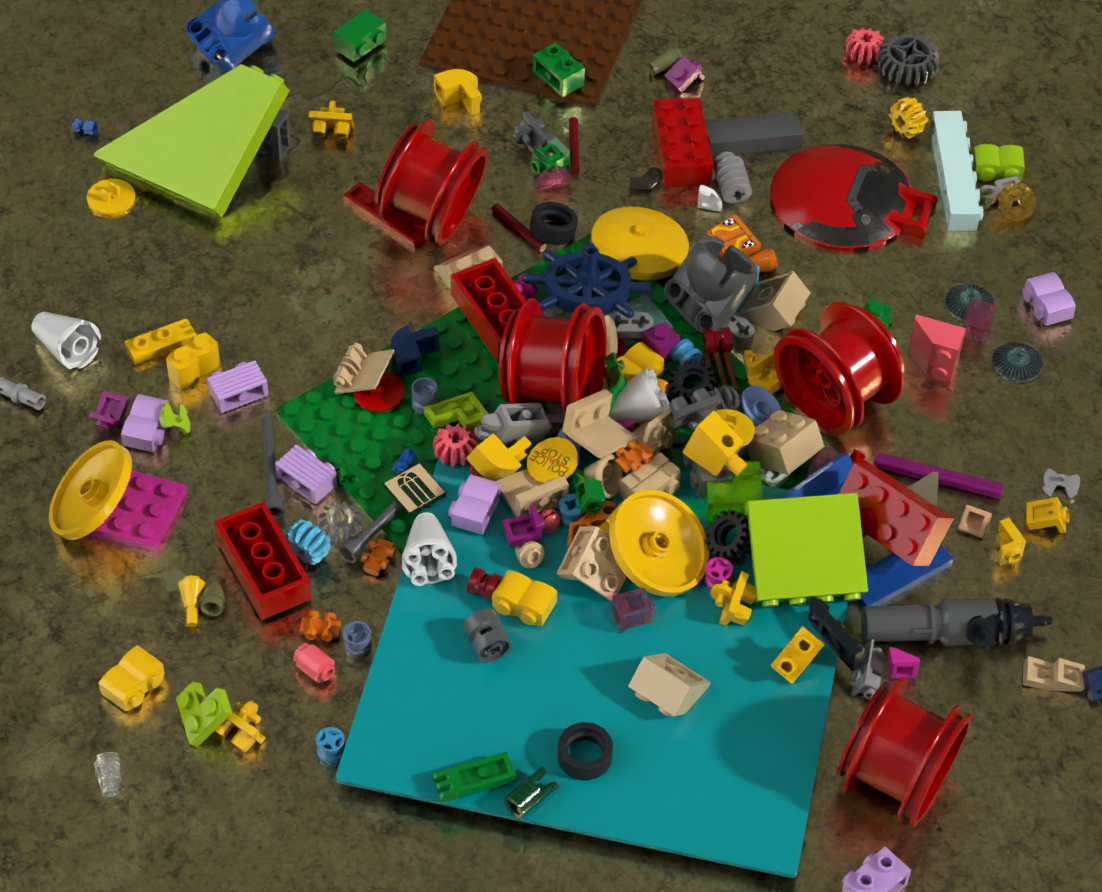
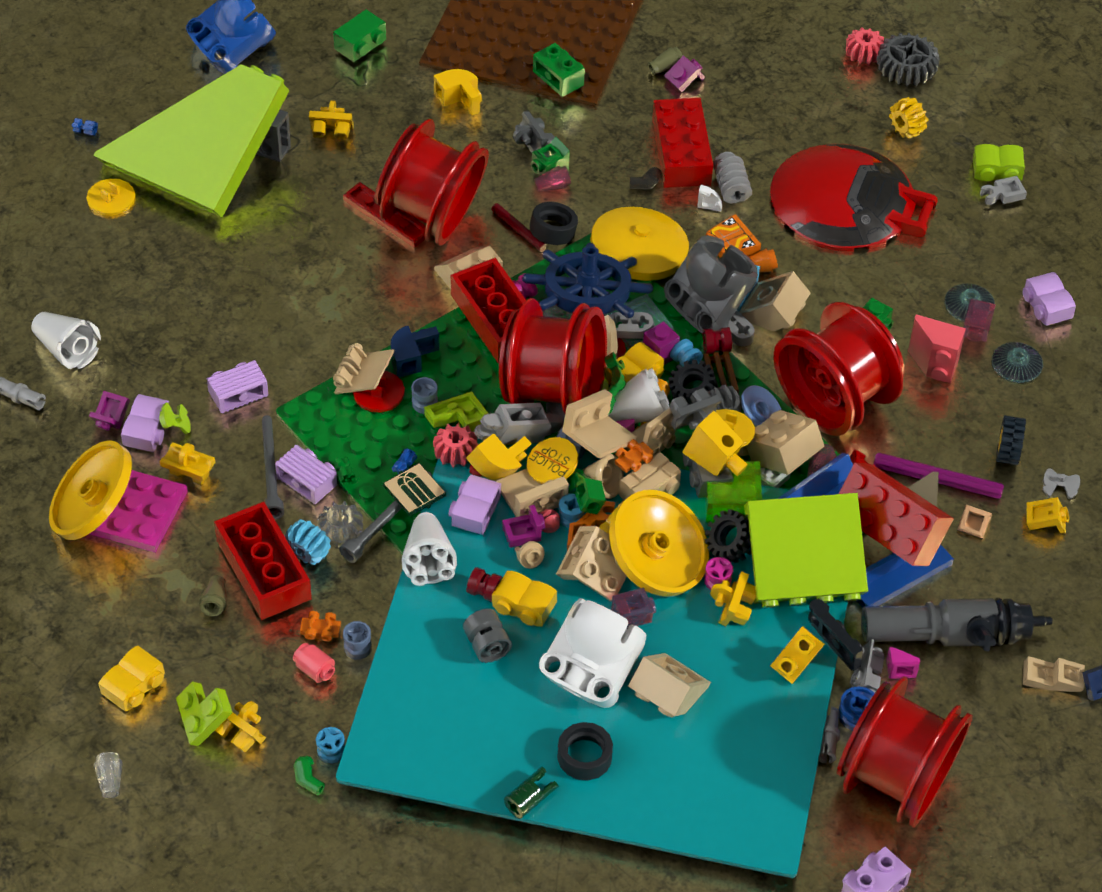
yellow hinge [124,319,197,365] -> none
yellow brick [166,332,220,390] -> none
yellow cone [178,575,206,627] -> none
orange piece [361,538,397,576] -> none
green hinge [432,752,516,802] -> none
dark red bar [569,117,580,174] -> none
dark grey slope [705,112,804,157] -> none
yellow slope [744,350,782,394] -> none
light aqua brick [930,111,983,231] -> none
yellow bracket [996,517,1026,566] -> none
clear yellow gear [997,182,1035,221] -> none
none -> yellow hips [160,442,215,485]
none -> green arm [294,755,325,796]
none -> white piece [539,598,646,708]
none -> light grey pin [819,706,840,763]
none -> blue wheel [839,686,874,731]
none -> black wheel [996,415,1026,465]

